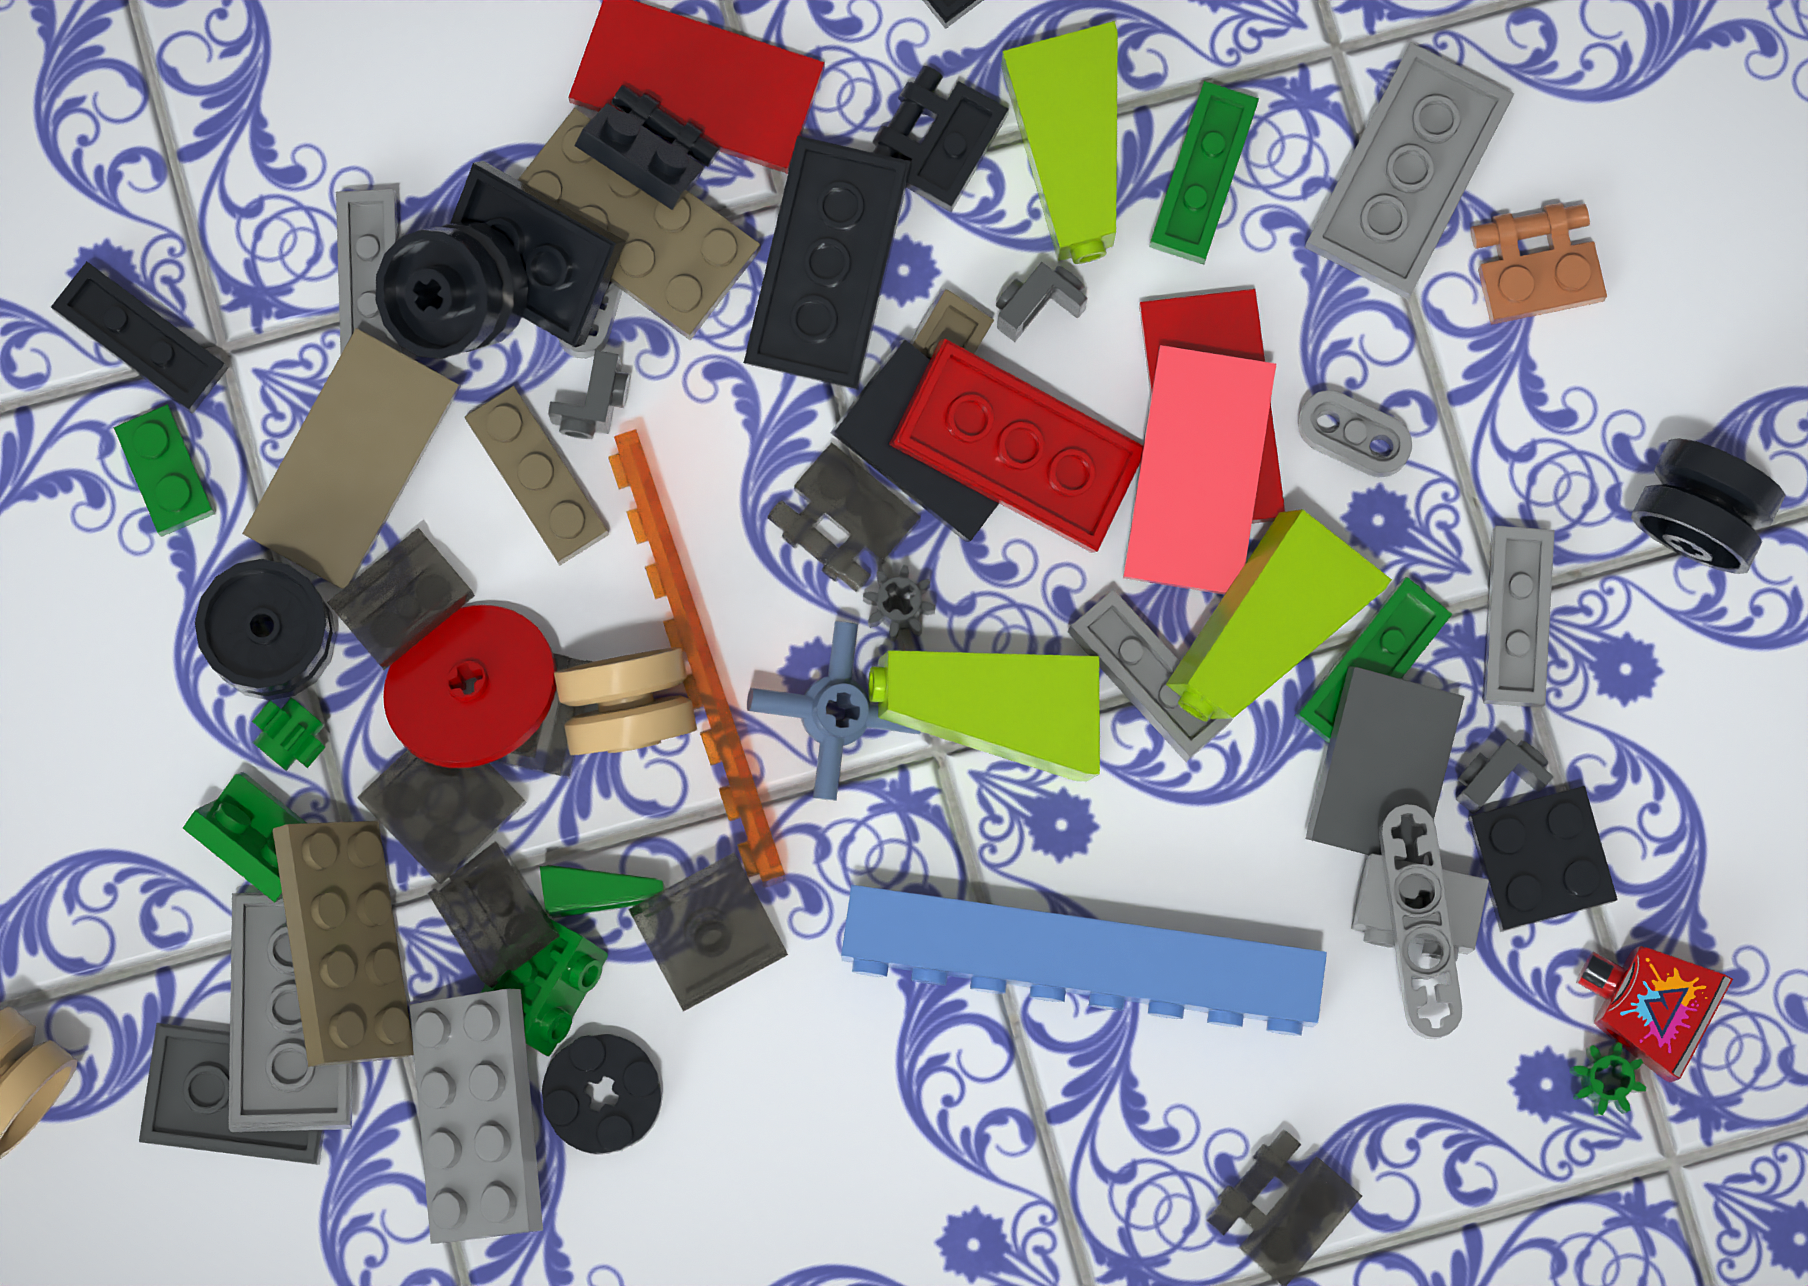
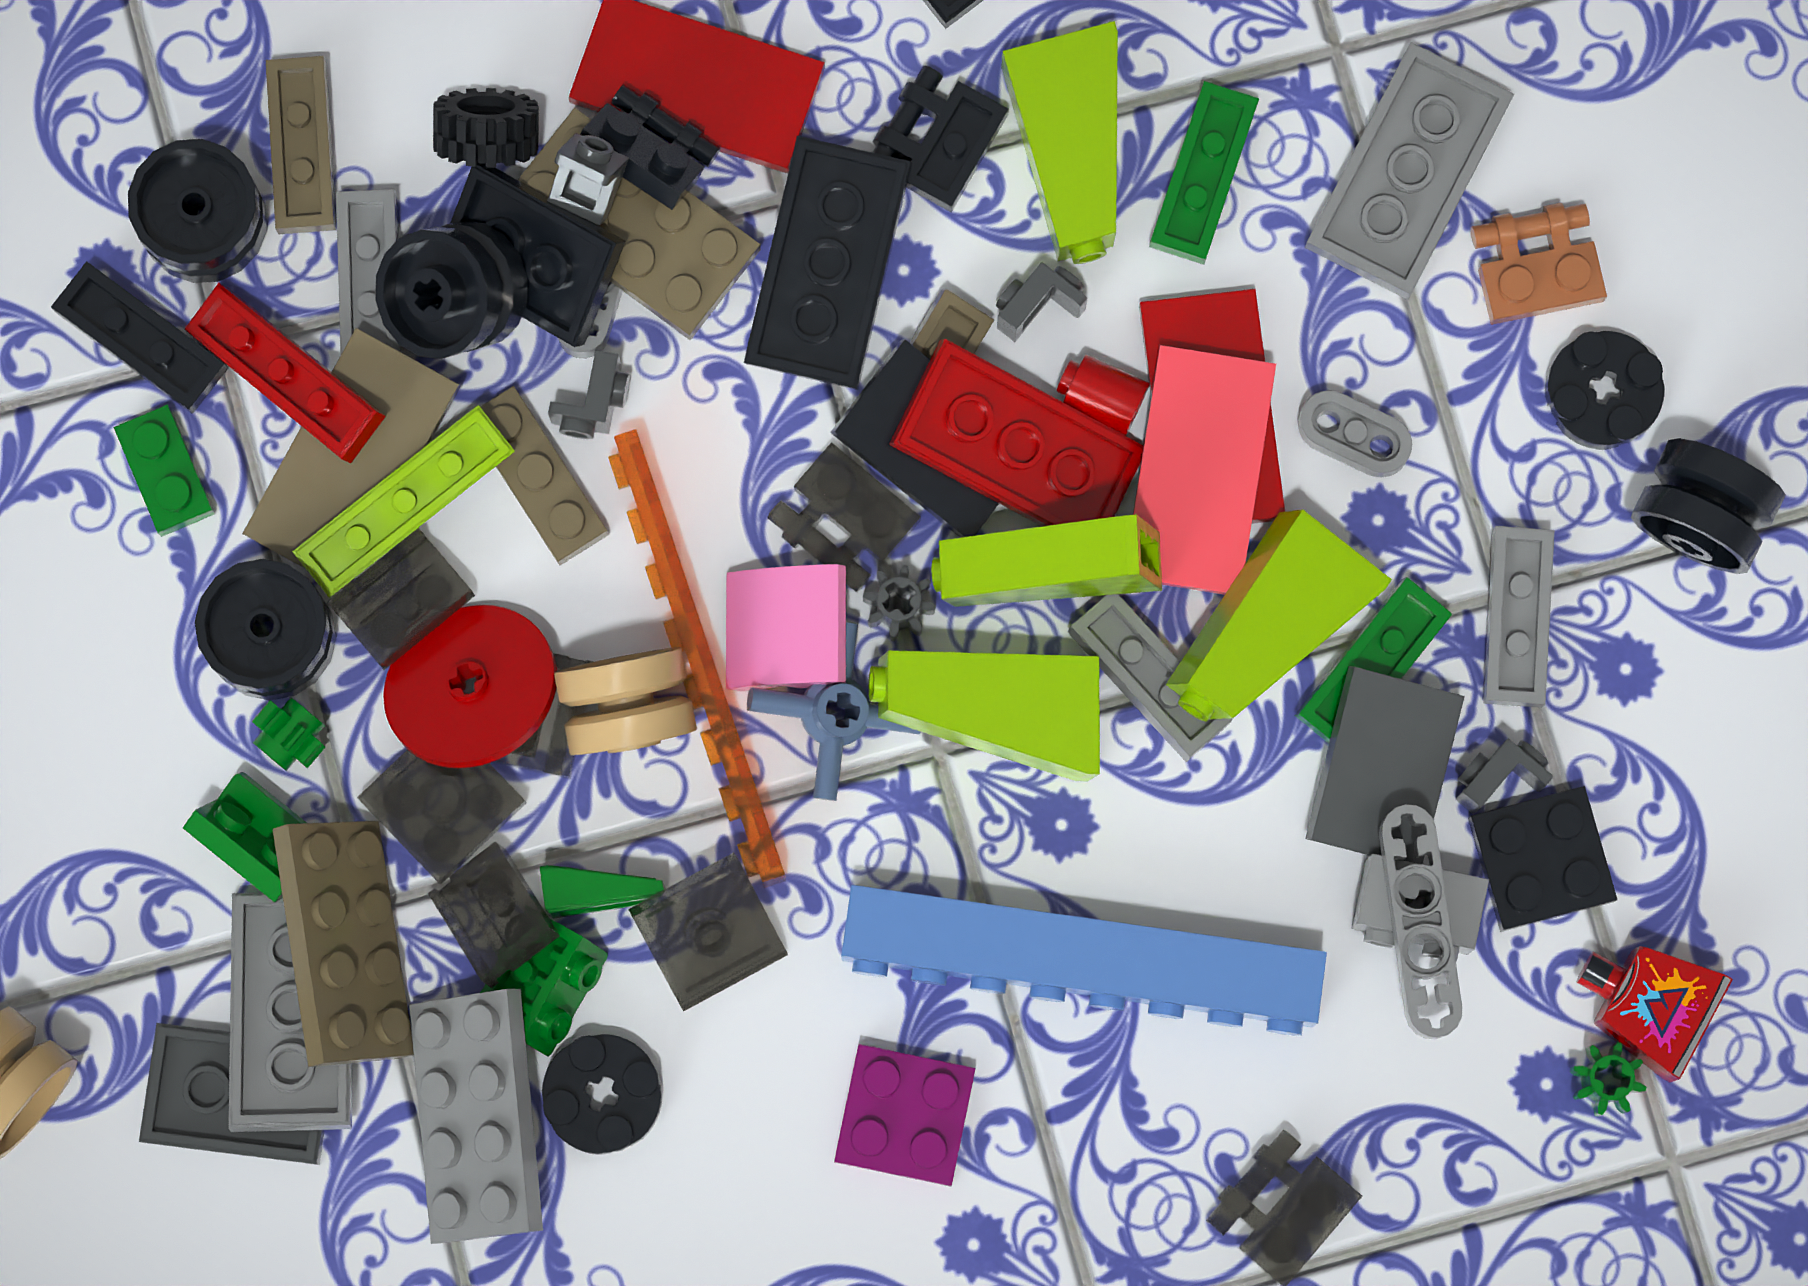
none -> black wheel [128,139,267,283]
none -> red tile [184,283,386,464]
none -> dark tan plate [265,56,336,235]
none -> lime tile [292,405,515,598]
none -> black tyre [433,88,539,167]
none -> dark grey bracket [547,133,629,226]
none -> bright pink slope [726,564,846,692]
none -> magenta plate [834,1044,976,1187]
none -> lime slope [931,514,1162,607]
none -> red brick [1056,354,1150,436]
none -> black plate [1545,331,1665,450]

